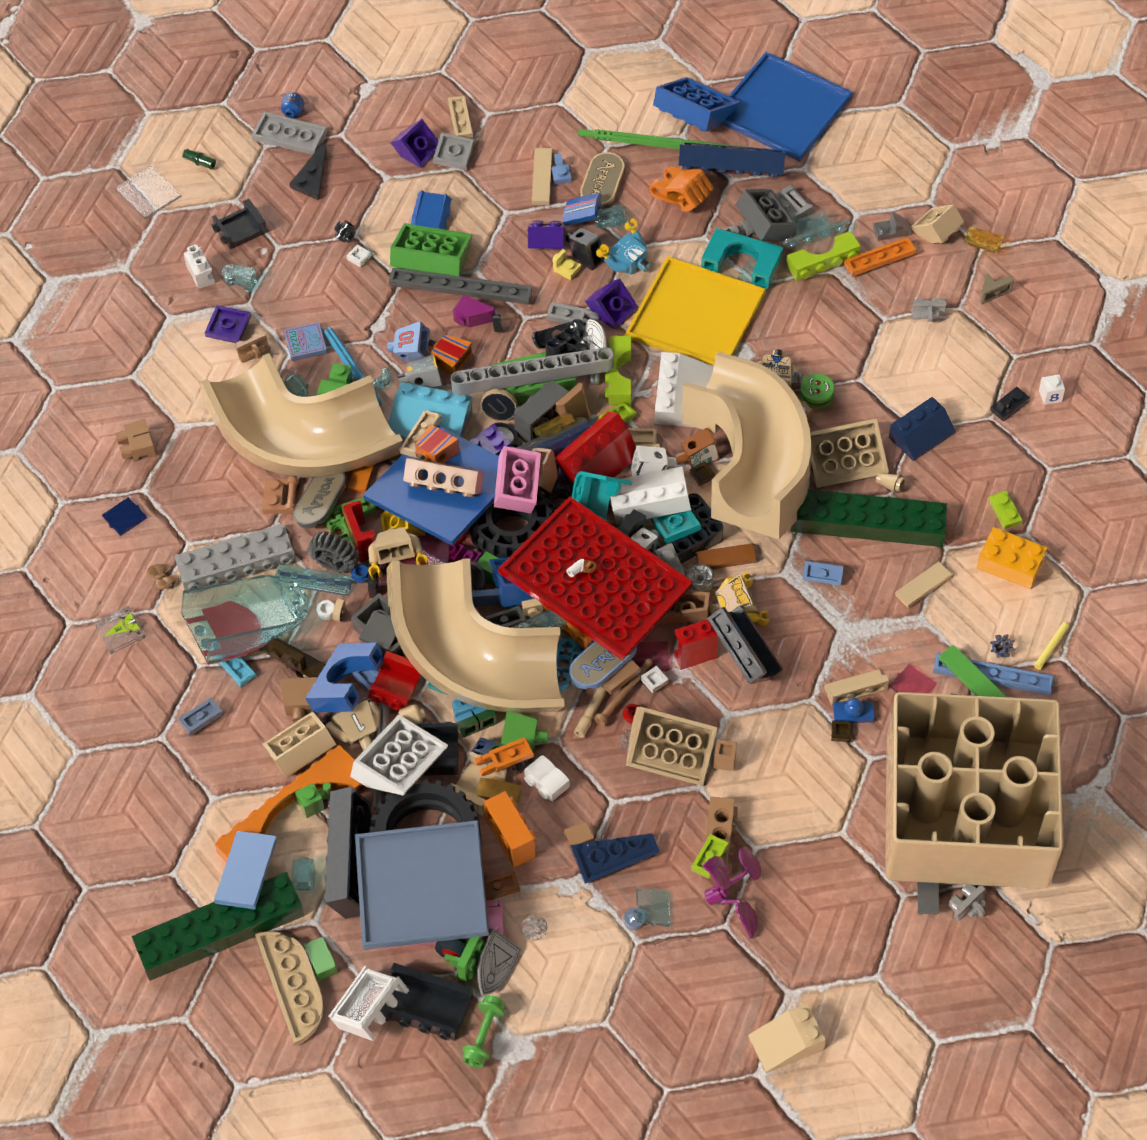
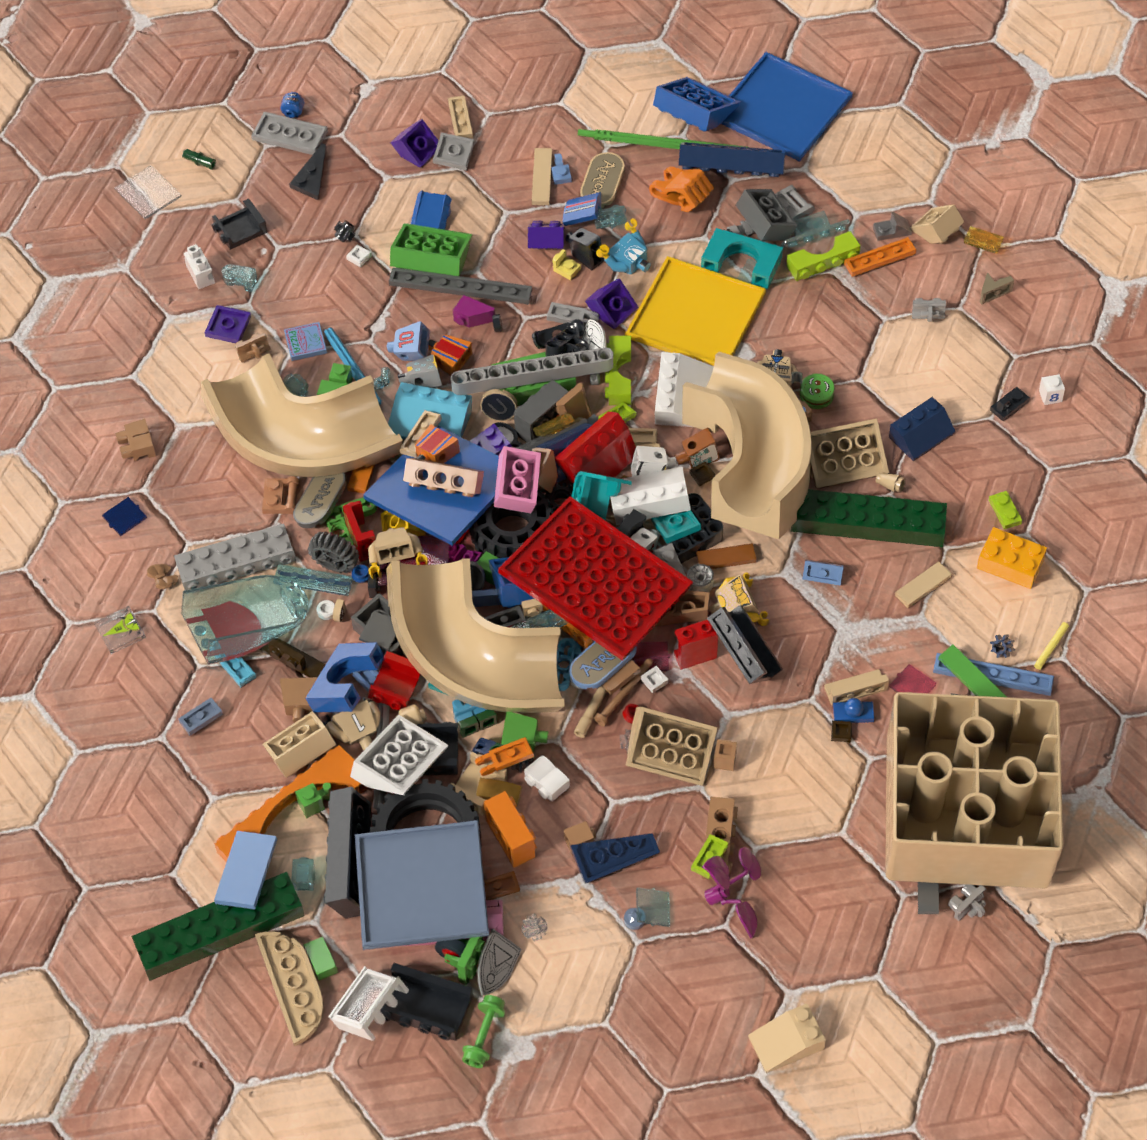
arm [566,559,597,577] -> none

